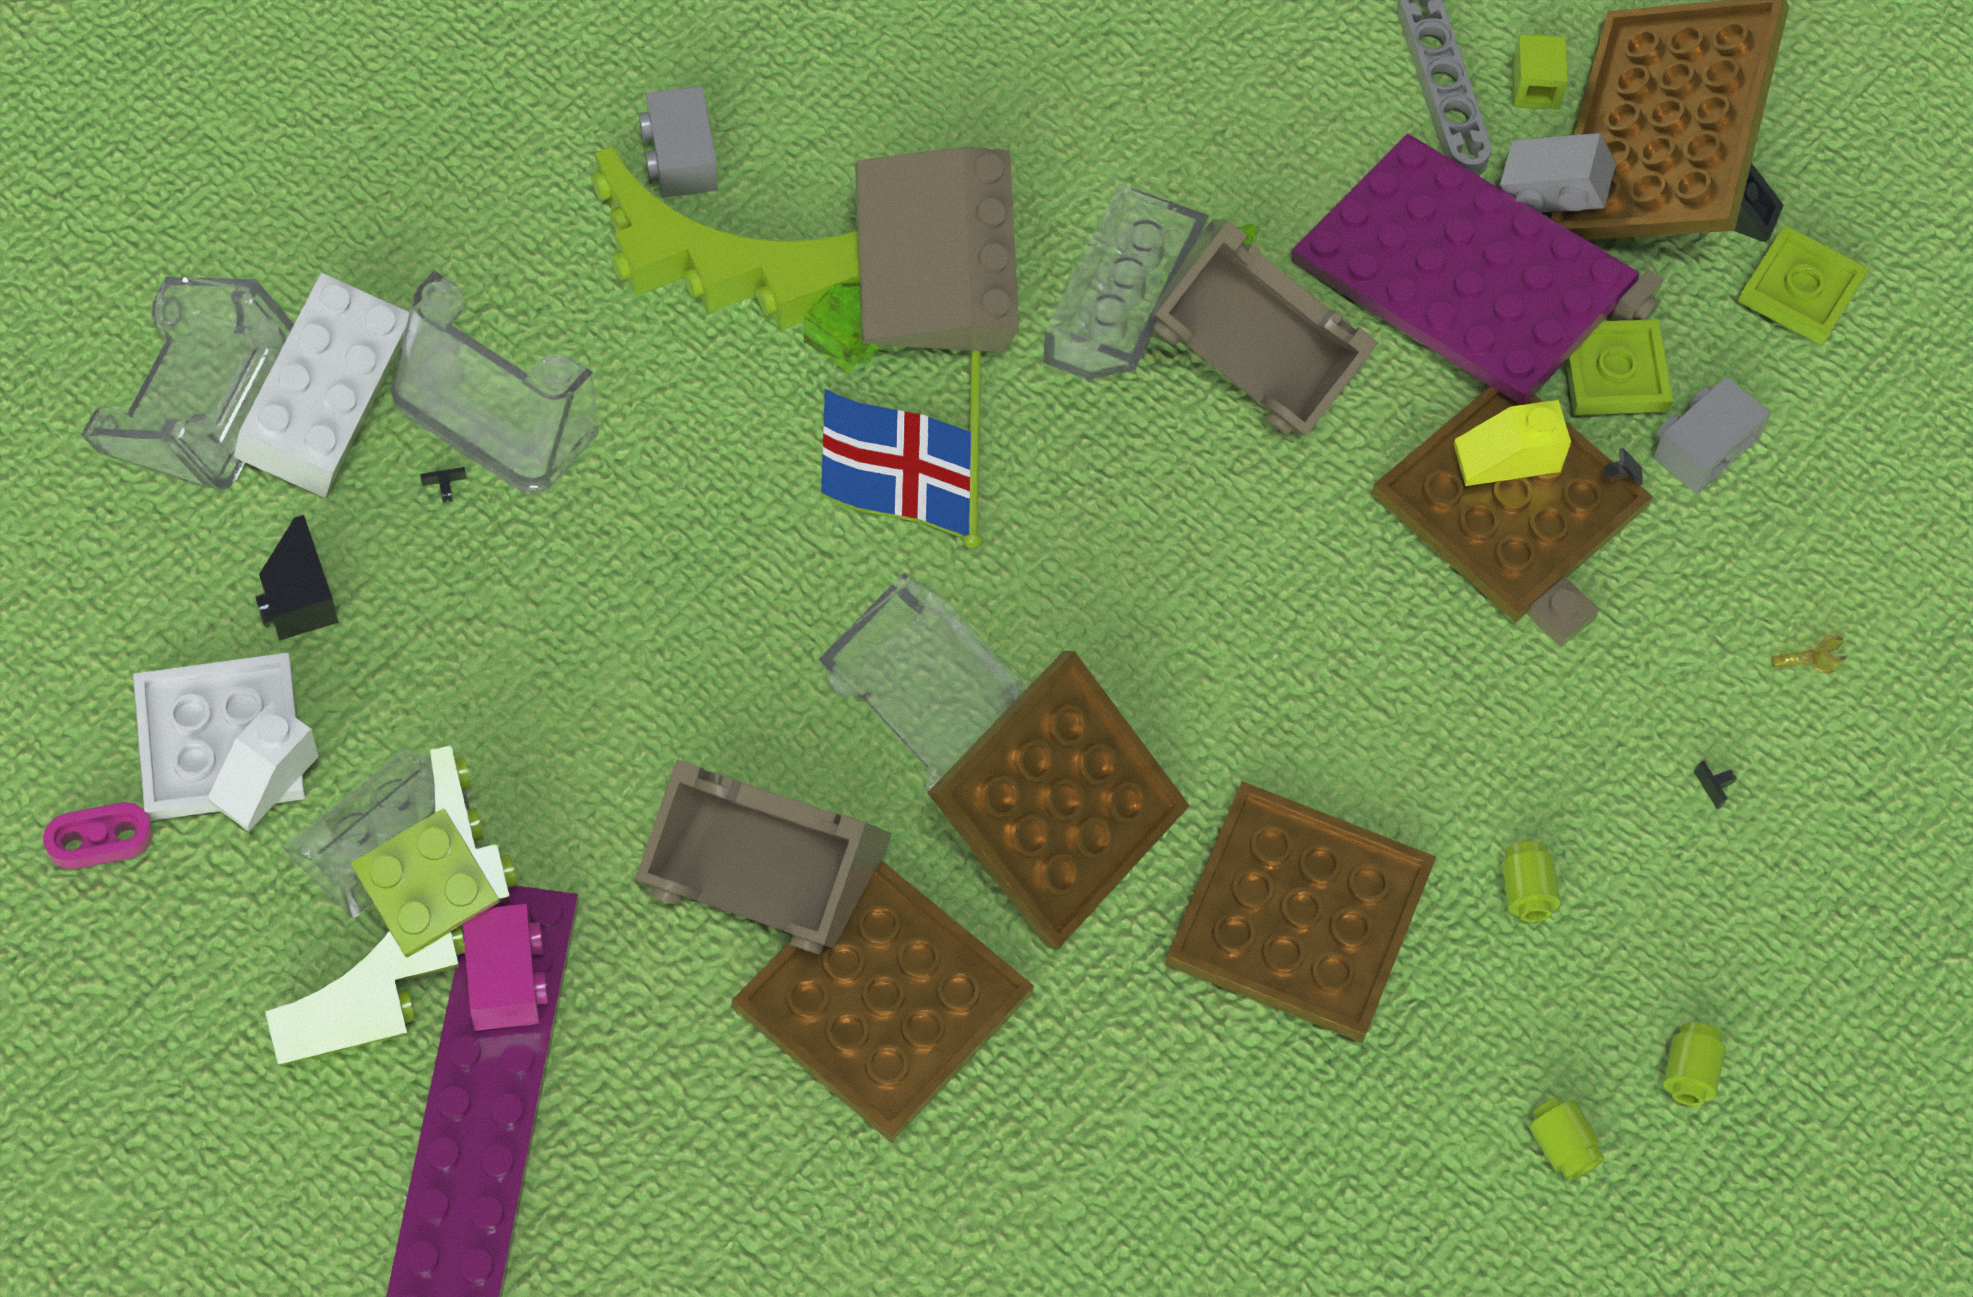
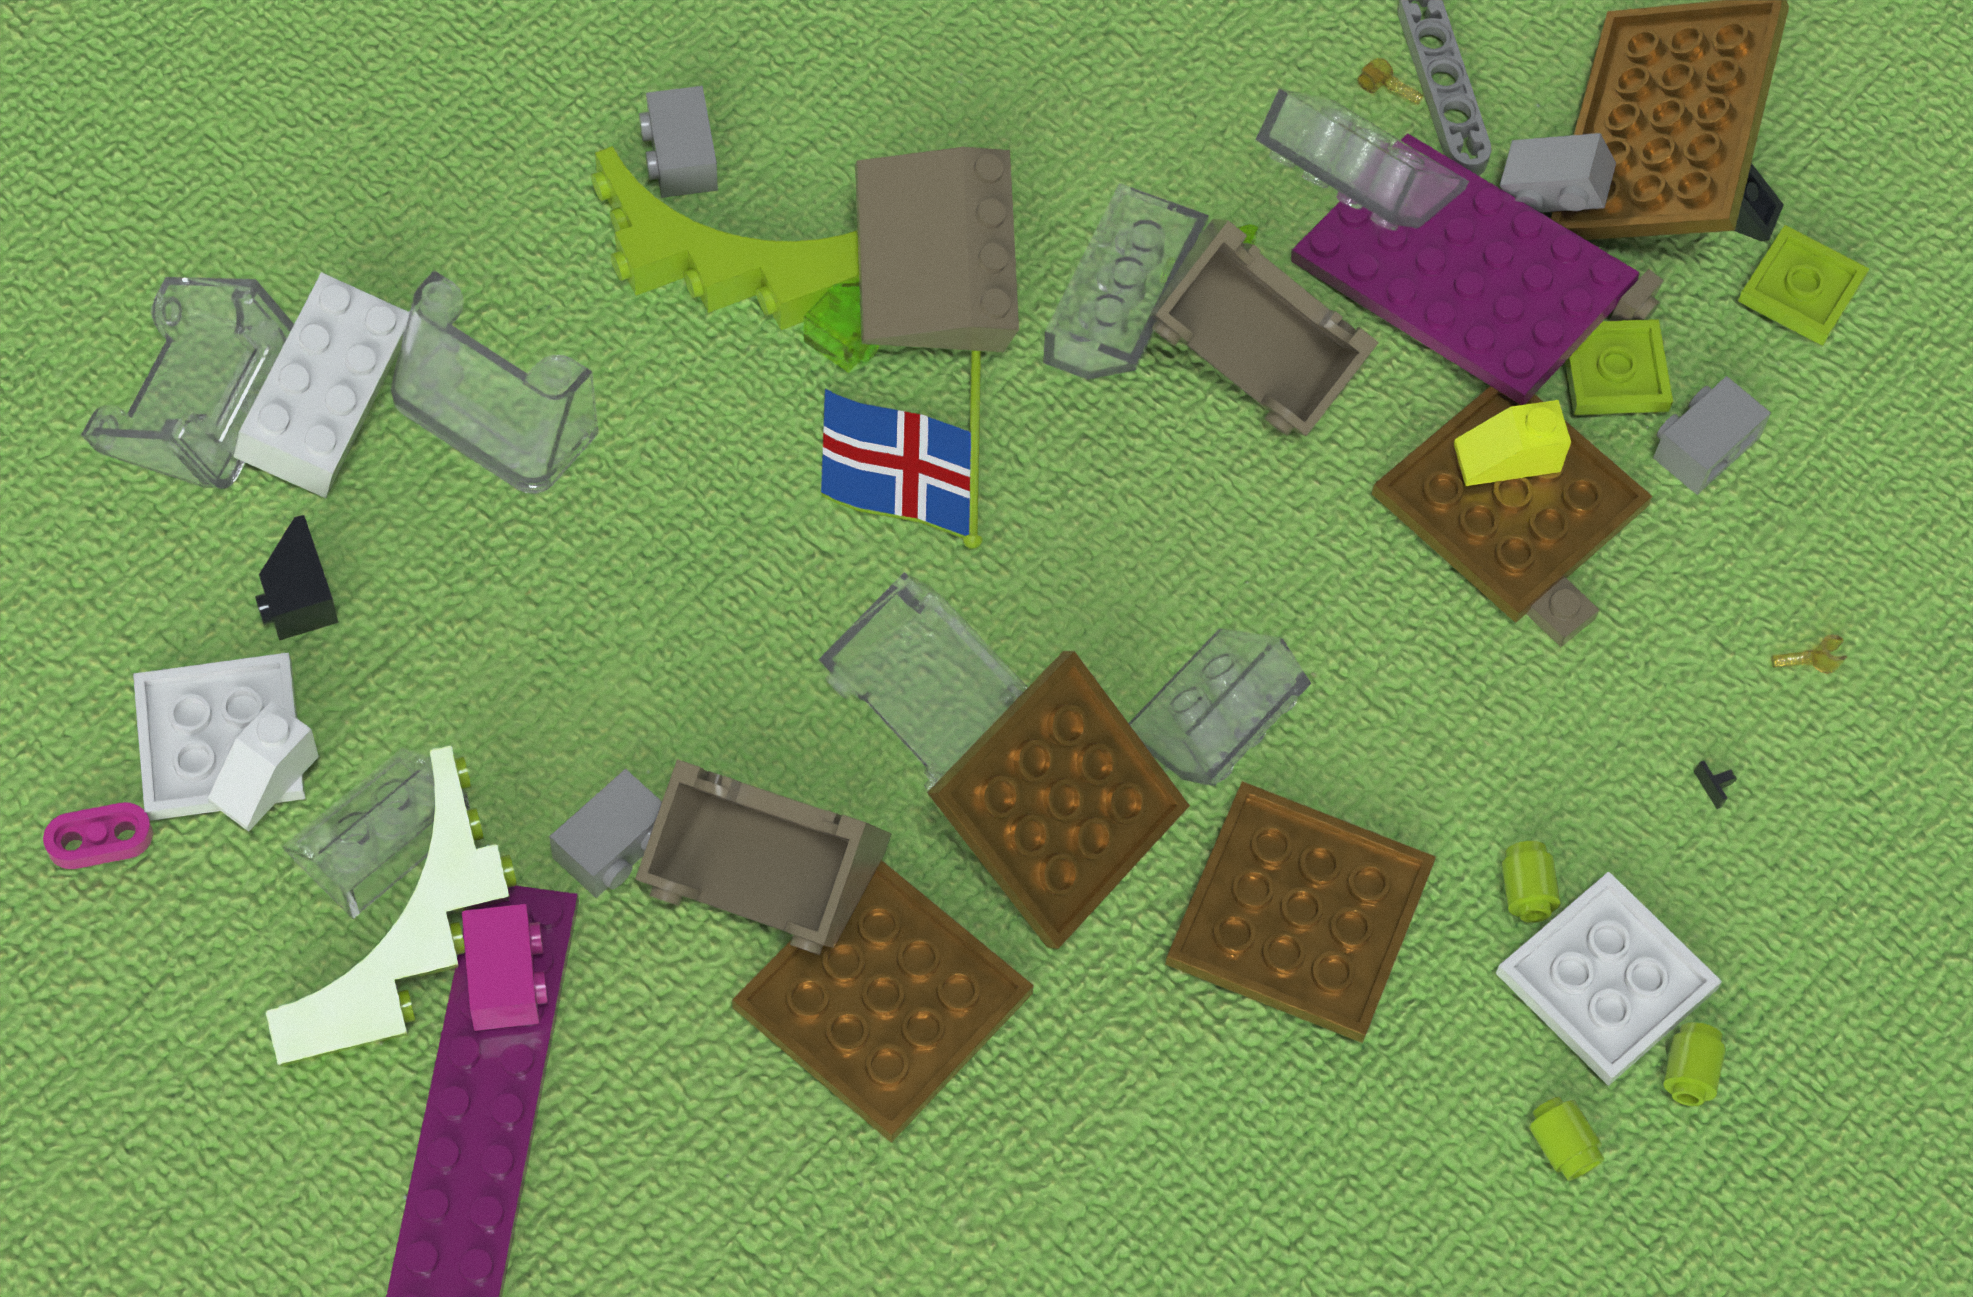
lime plate [350,808,501,958] -> none
black piece [420,467,467,503] -> none
lime brick [1512,33,1568,110] -> none
black piece [1604,448,1643,486] -> none
none -> light grey brick [549,769,662,898]
none -> clear slope [1129,628,1311,786]
none -> clear slope [1255,88,1469,231]
none -> clear yellow hand [1357,58,1424,105]
none -> white plate [1496,872,1722,1086]

